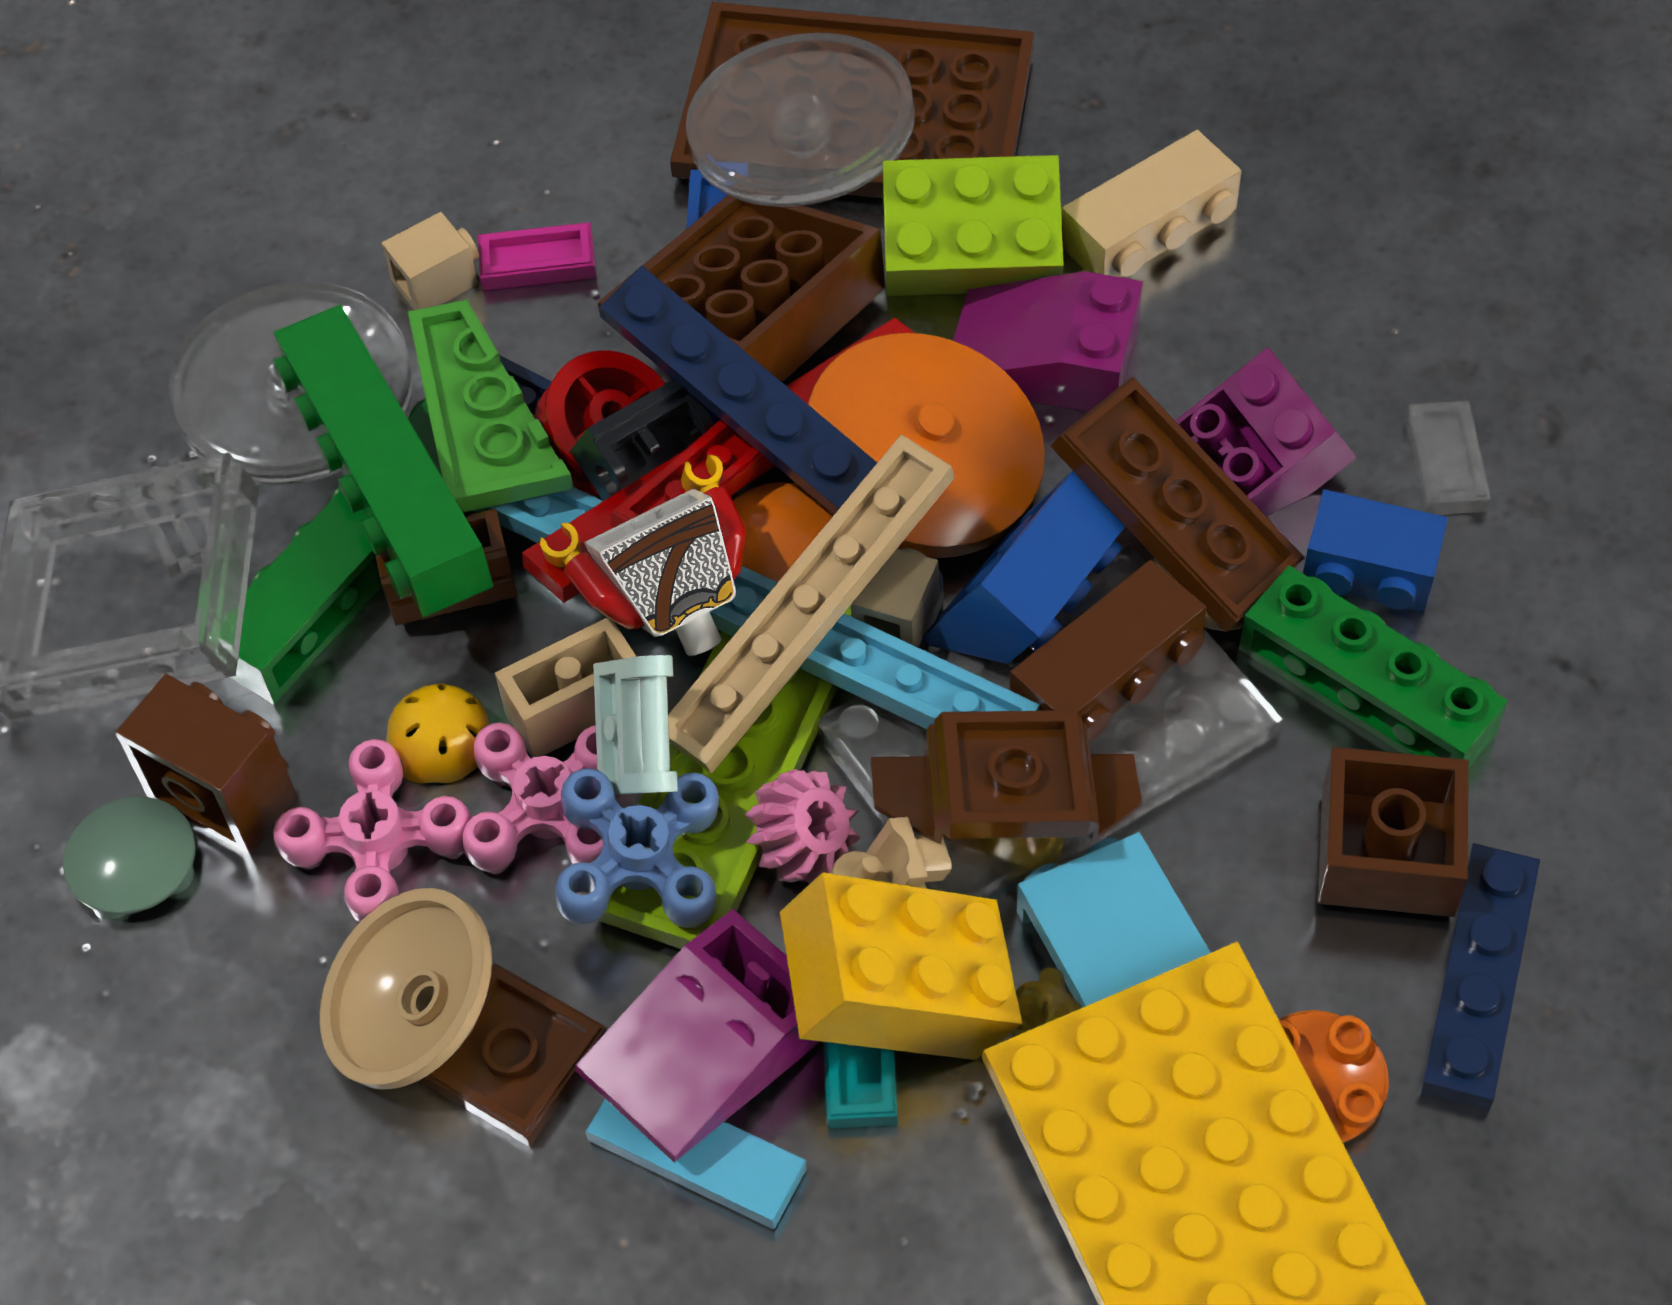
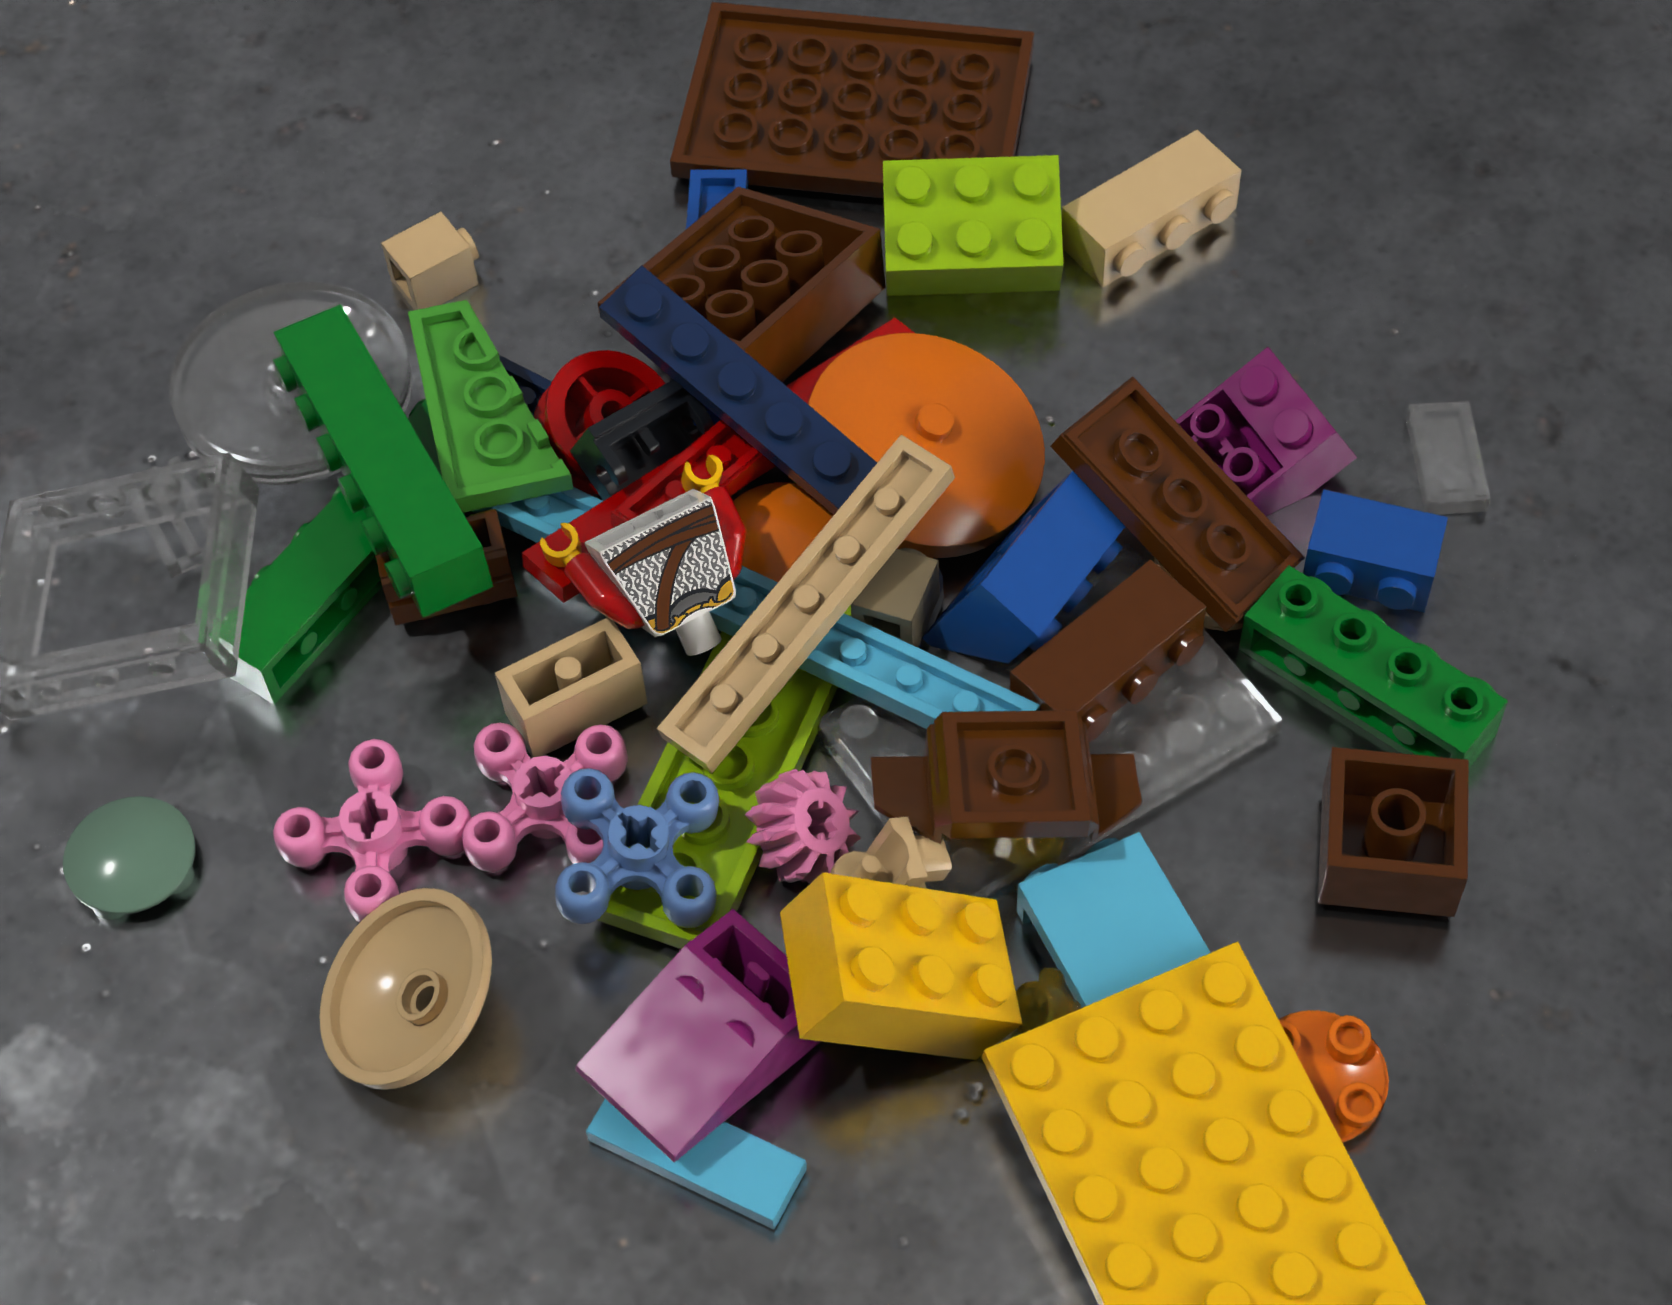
reddish brown brick [115,673,298,855] -> none
yellow helmet [386,683,490,784] -> none
reddish brown tile [419,963,607,1147] -> none
dark pink tile [477,222,597,291] -> none
light aqua plate [593,655,678,795] -> none
clear dish [686,33,915,207] -> none
teal tile [824,1042,898,1129] -> none
magenta slope [953,271,1143,412] -> none
dark blue plate [1419,843,1540,1111] -> none

